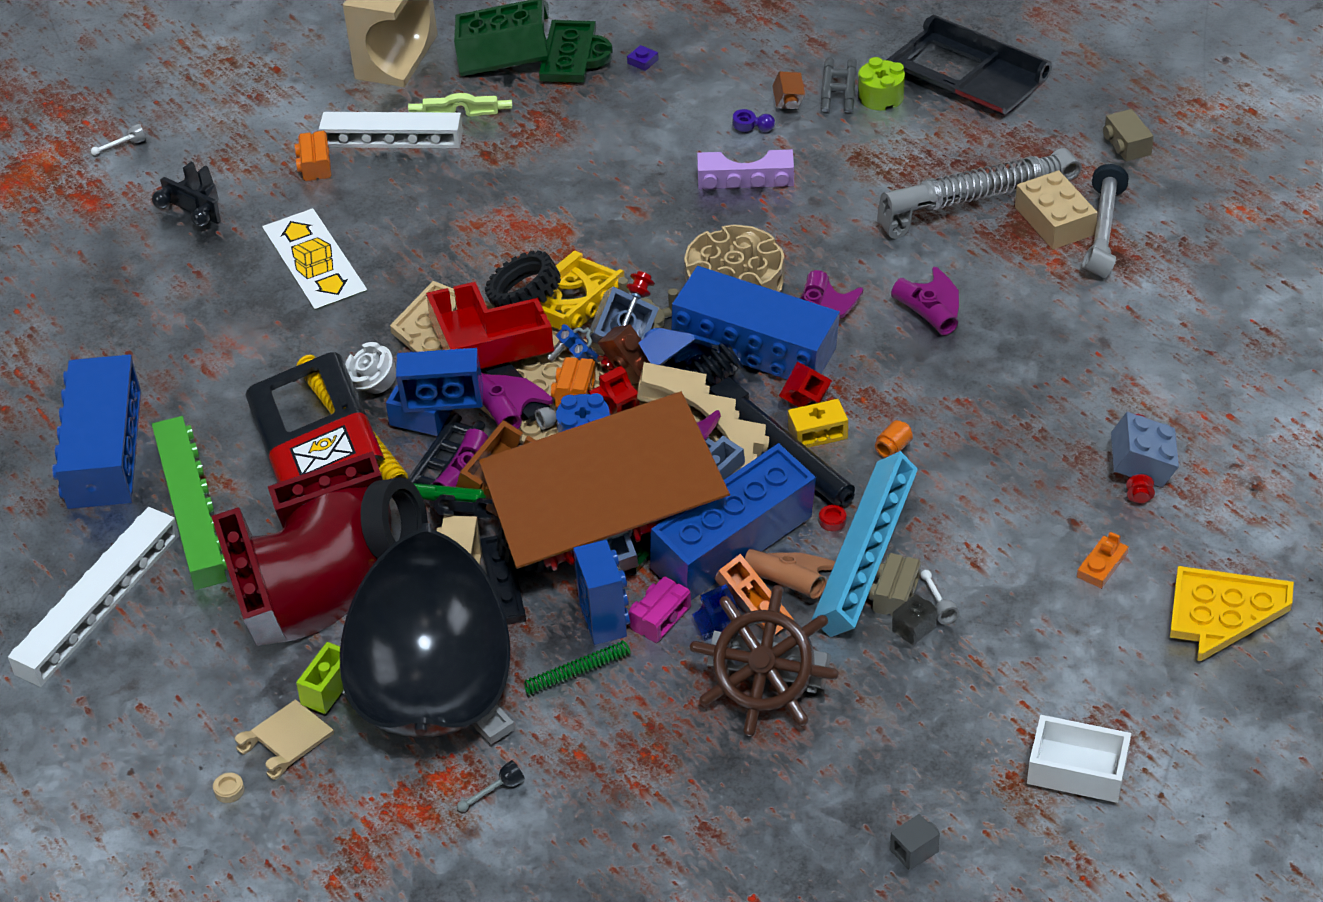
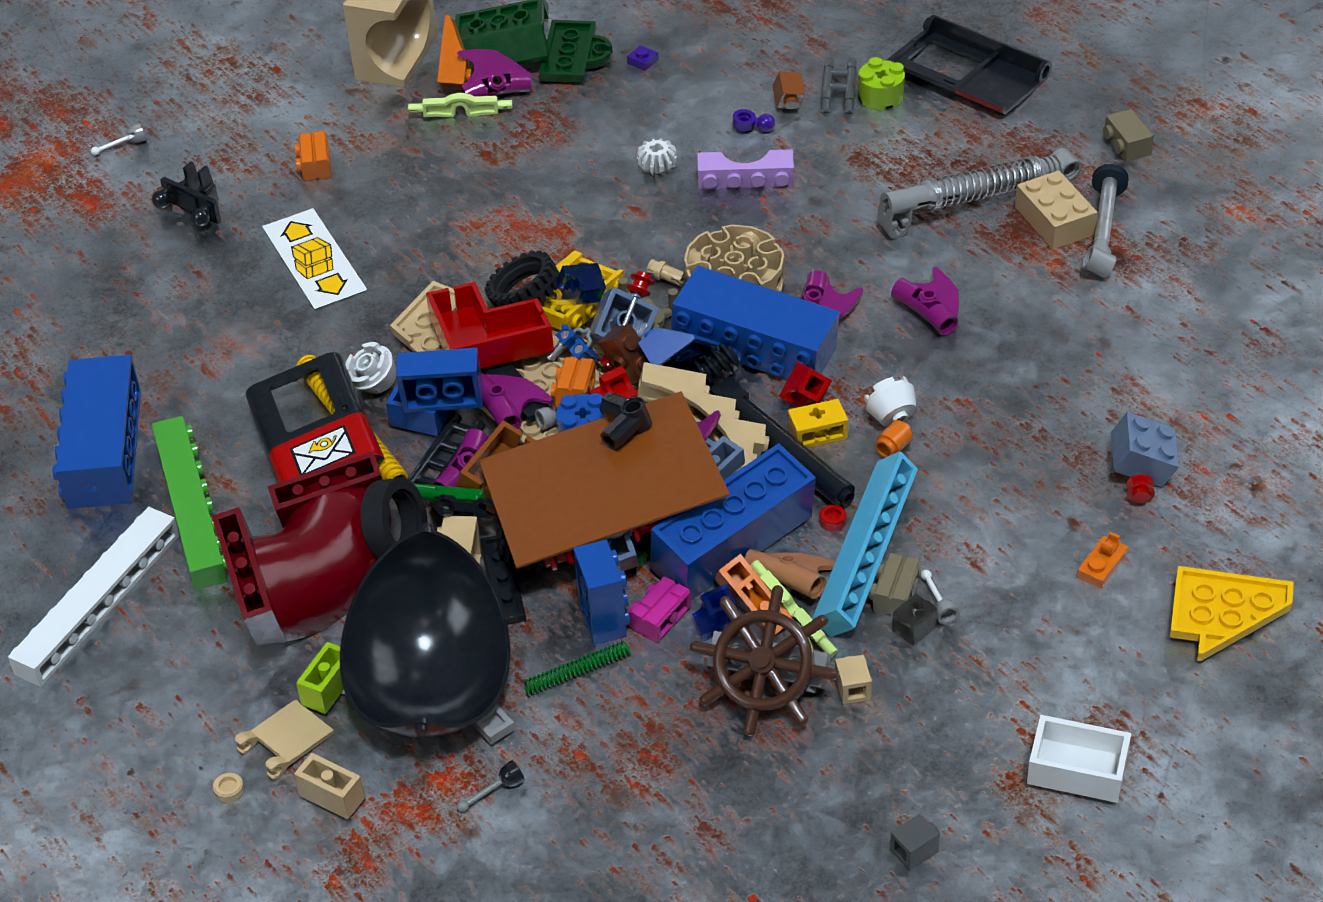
white brick [319,112,463,148] -> none
none -> tan brick [294,753,365,819]
none -> orange slope [437,15,473,89]
none -> magenta pin [457,49,531,97]
none -> clear blue brick [556,262,606,304]
none -> black piece [599,392,652,451]
none -> white gear [637,138,677,176]
none -> tan pin [647,259,685,287]
none -> yellowish green piece [750,560,838,658]
none -> tan brick [835,655,872,704]
none -> white cone [864,376,917,426]

